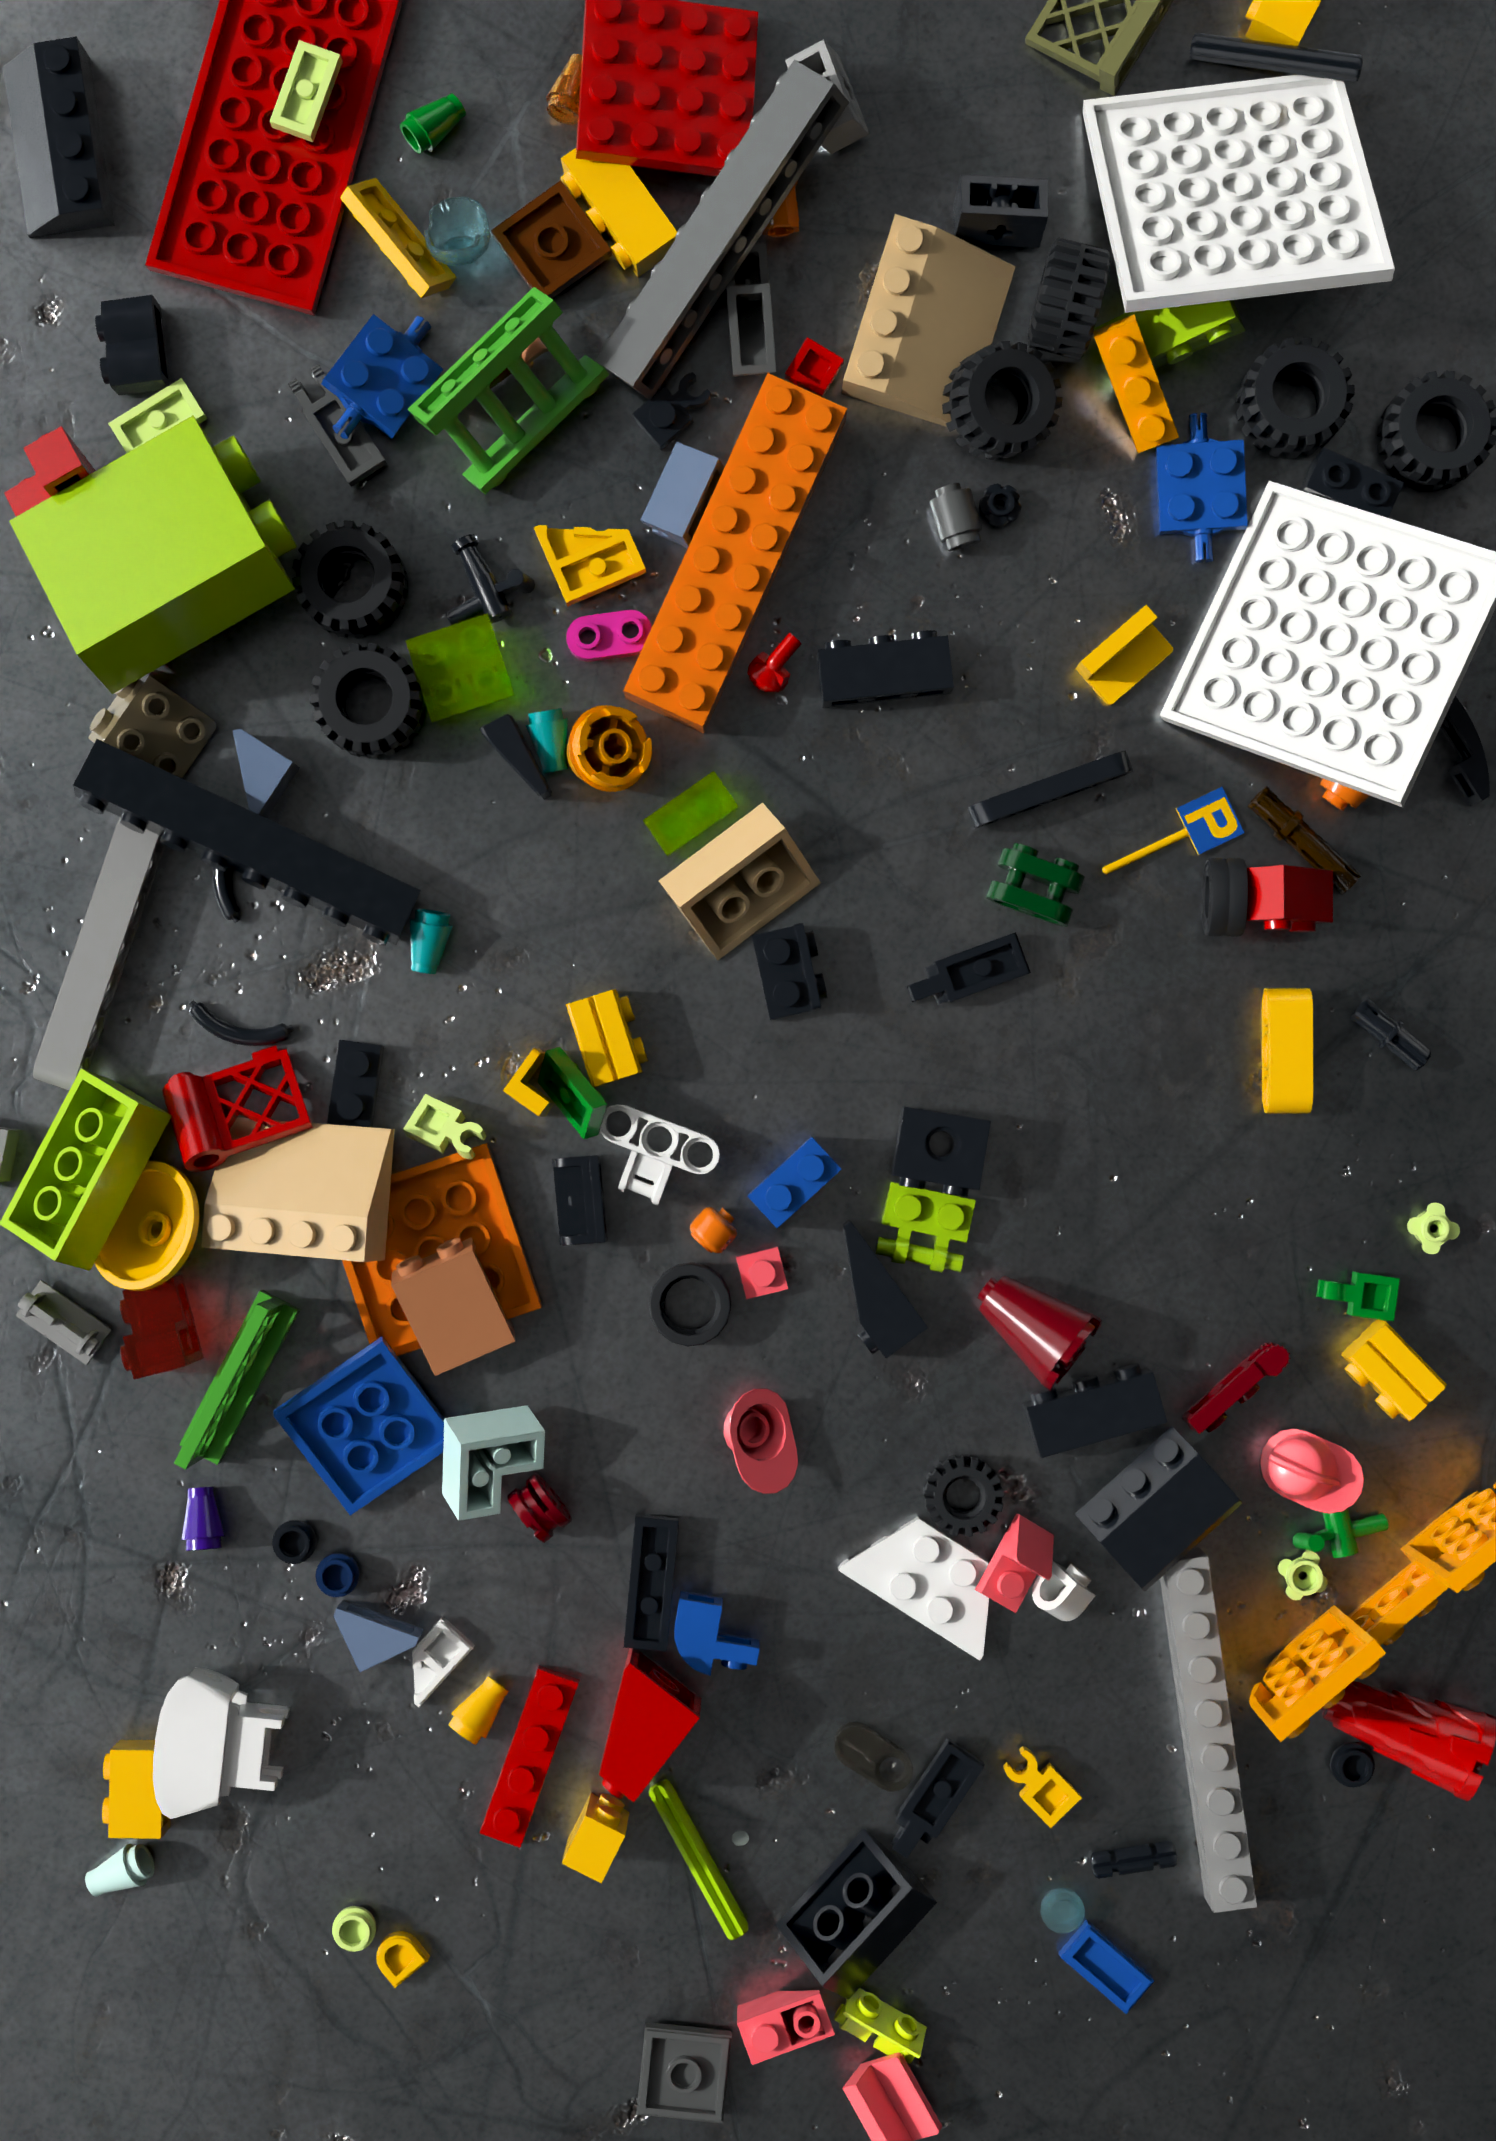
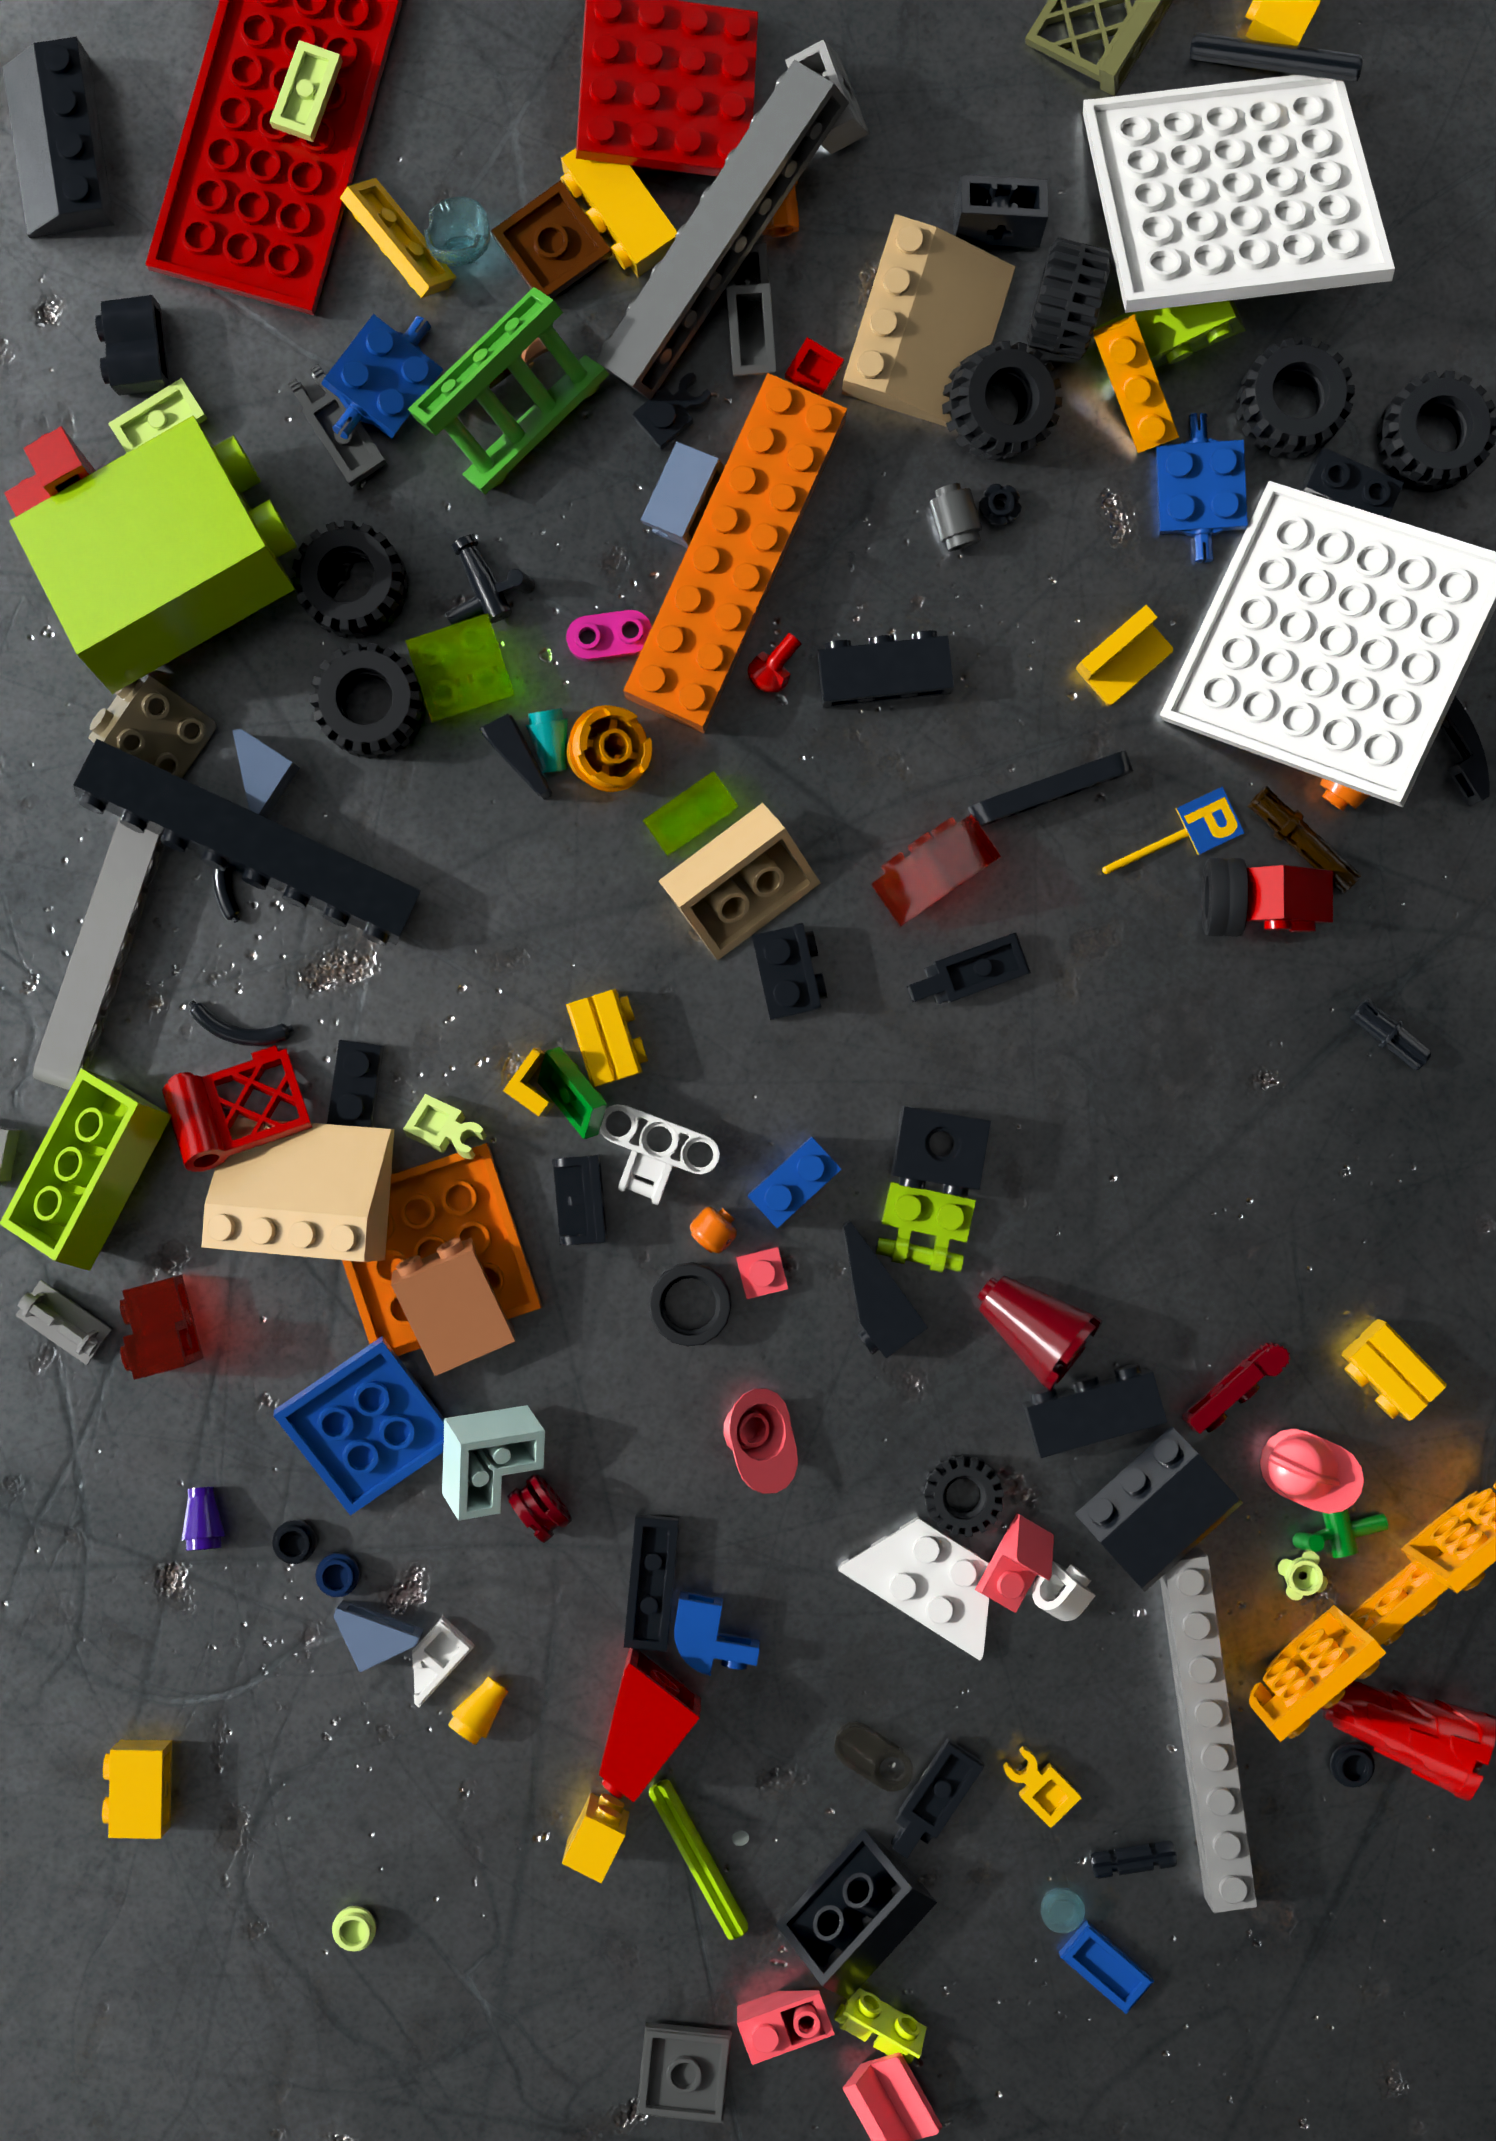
light aqua cone [85,1844,155,1897] -> none
yellow dish [95,1161,199,1291] -> none
white piece [153,1667,291,1819] -> none
bright green fence [174,1290,301,1470] -> none
yellow tile [376,1931,430,1988] -> none
green cone [400,93,466,154] -> none
teal cone [410,909,453,974] -> none
red plate [480,1665,580,1848] -> none
yellow wing [533,525,647,607] -> none
clear orange cone [546,54,582,125] -> none
dark green brick [986,843,1085,927] -> none
yellow beam [1262,988,1313,1114] -> none
green plate [1316,1271,1400,1322] -> none
yellowish green plate [1407,1202,1460,1254] -> none
none -> clear red brick [871,814,1001,927]

